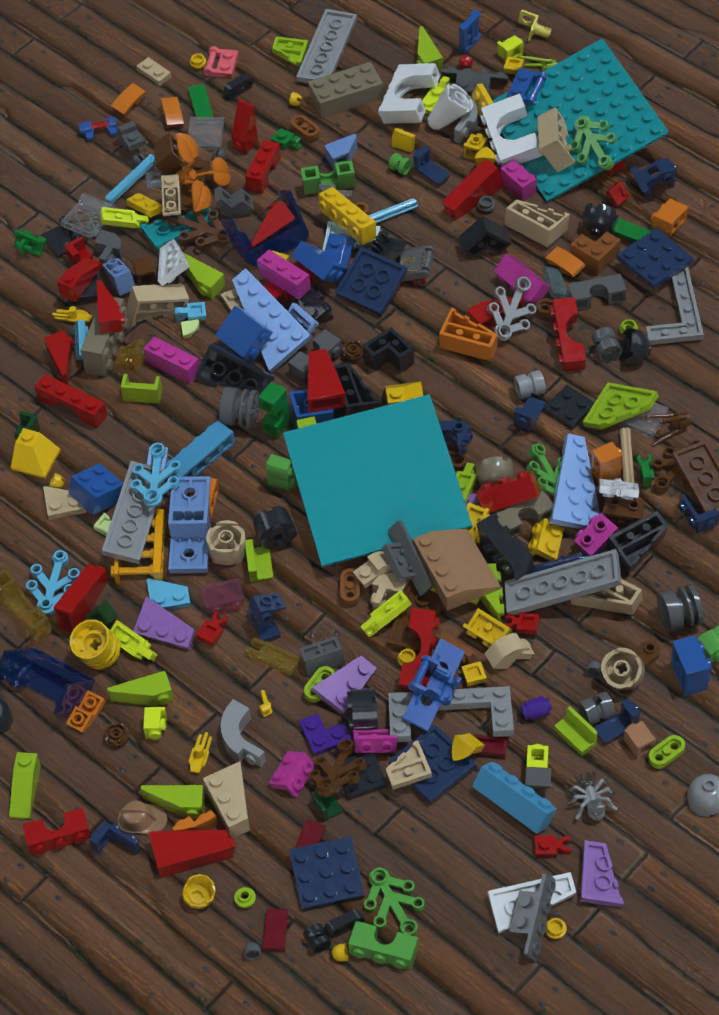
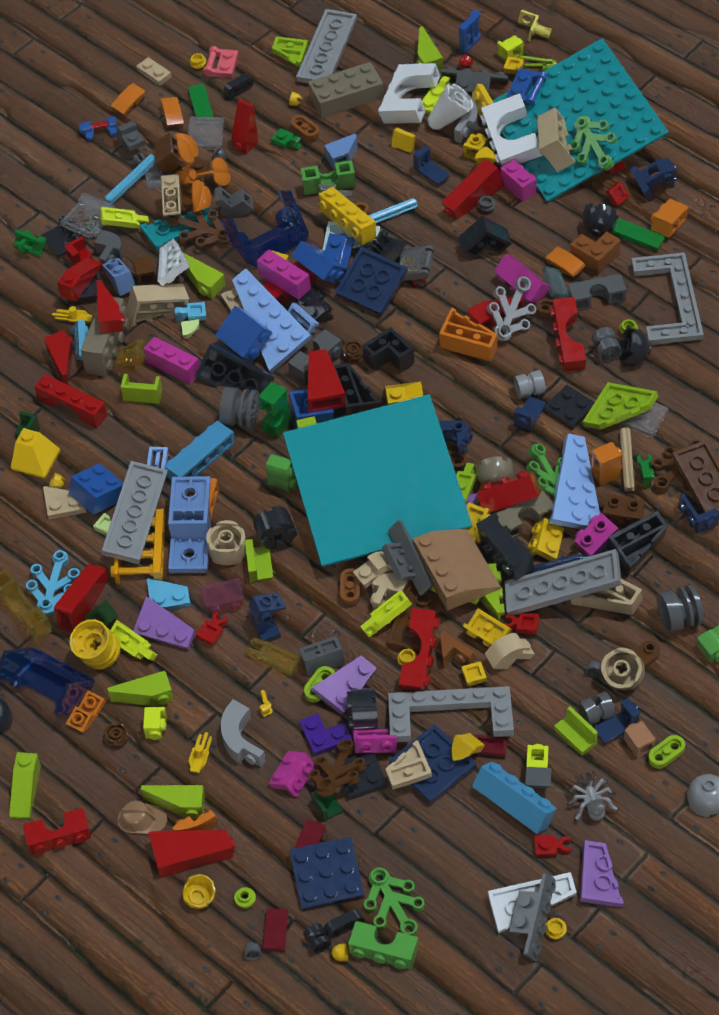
dark blue bracket [90,821,140,854] -> none
yellow plate [126,193,163,217] -> none
medium azure plant [130,443,182,507] -> none
tan wedge [203,762,250,838] -> none
red arch [245,140,281,194] -> none
red slope [248,201,295,250] -> none
bright green wheel [388,153,412,175] -> none
blue piece [402,638,465,732] -> none
tan wedge [504,200,570,247] -> none
dark purple brick [520,696,552,721] -> none
white plate [599,478,639,500] -> none
dark blue plate [617,228,694,290] -> none
reddish brown plant [646,412,691,446] -> none
blue brick [671,635,712,696] -> none

